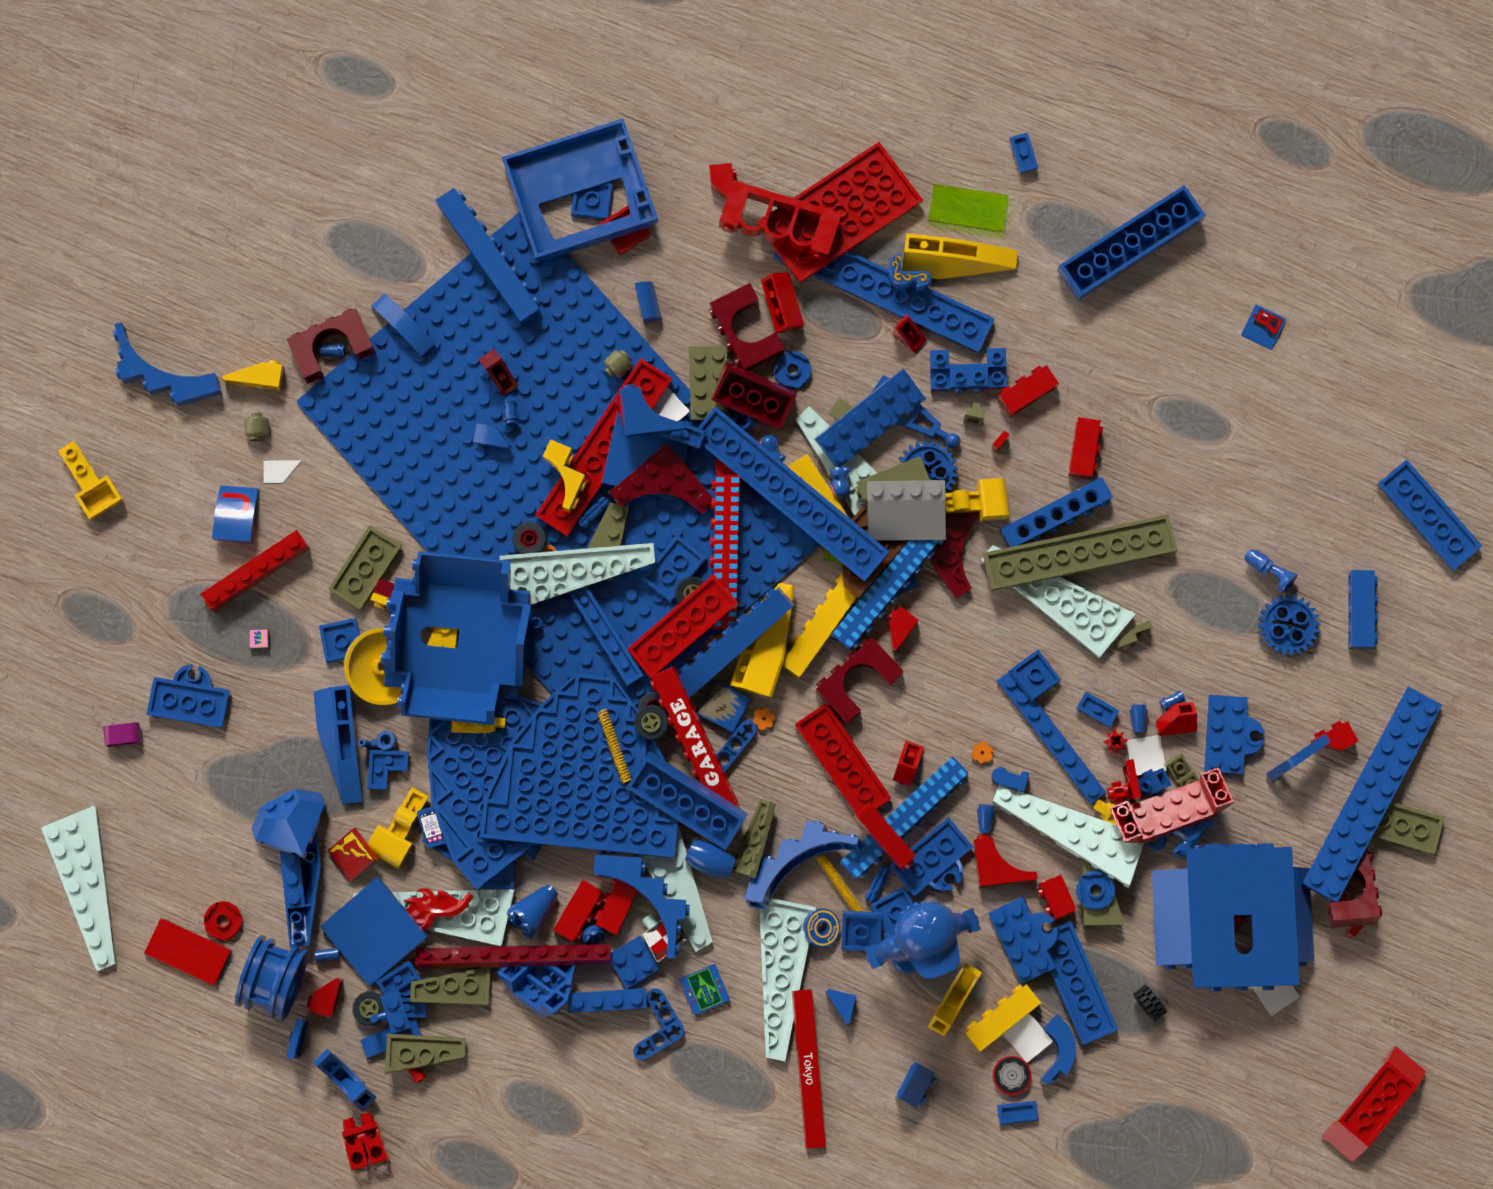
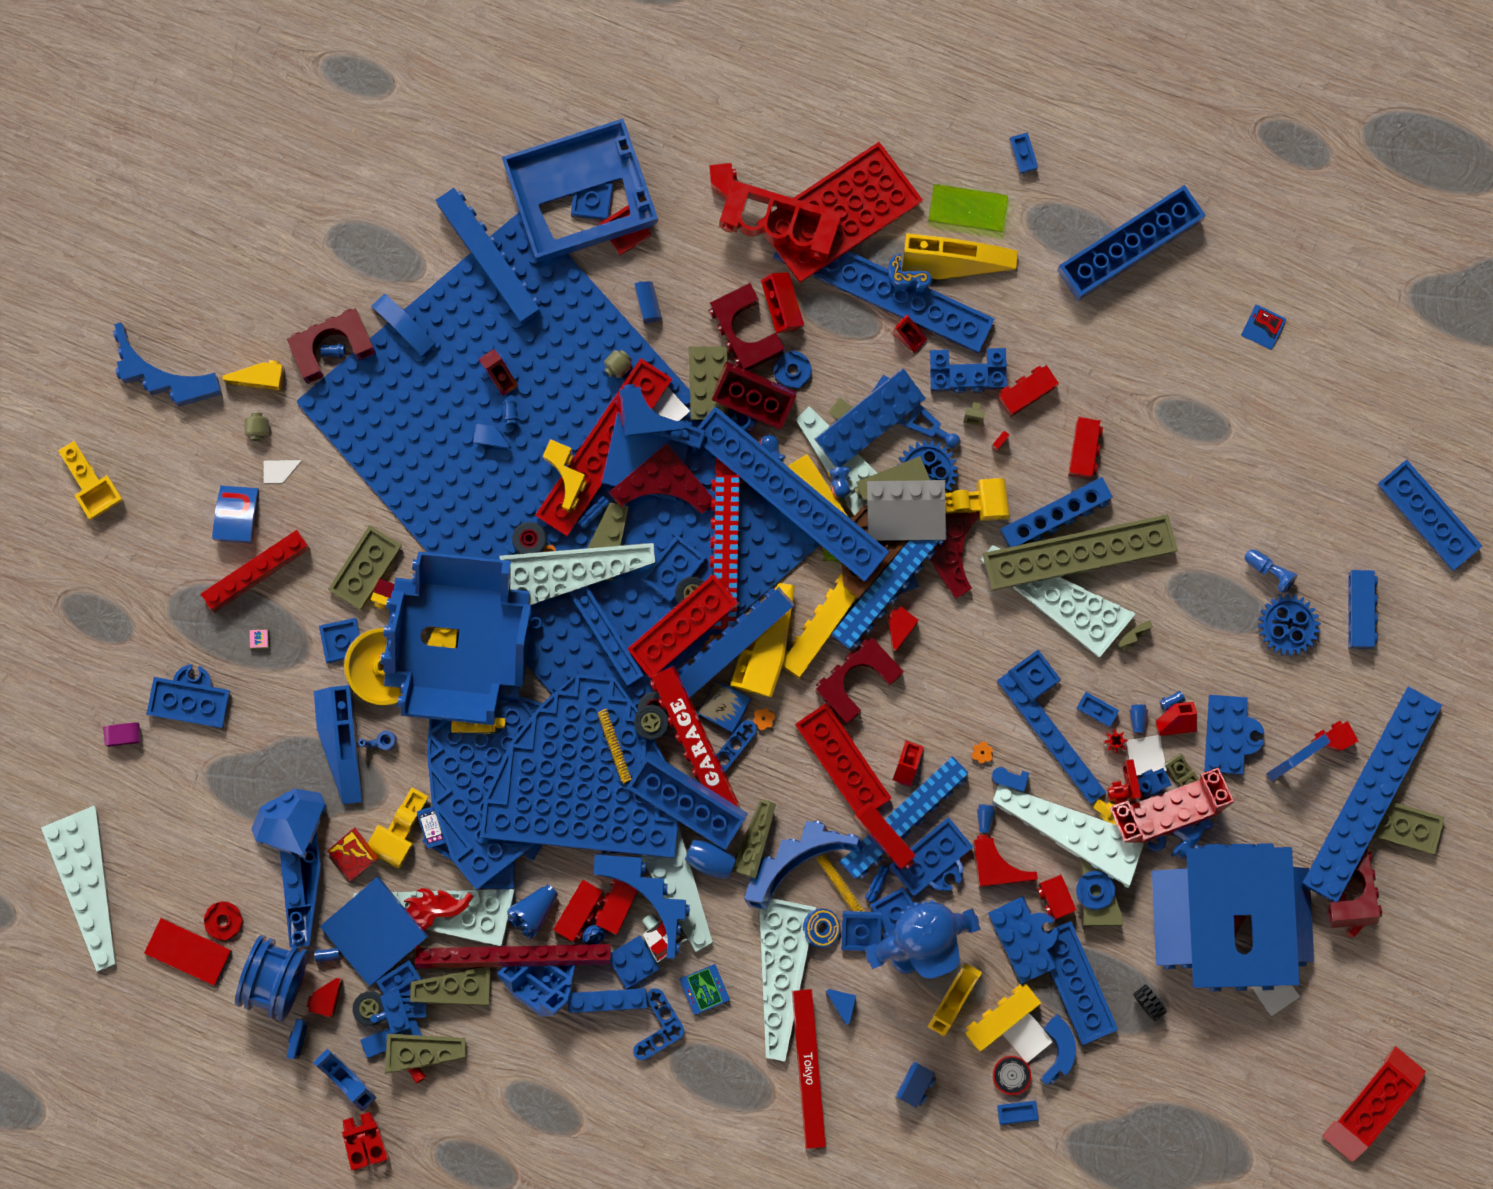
blue plate [367,750,409,790] -> none

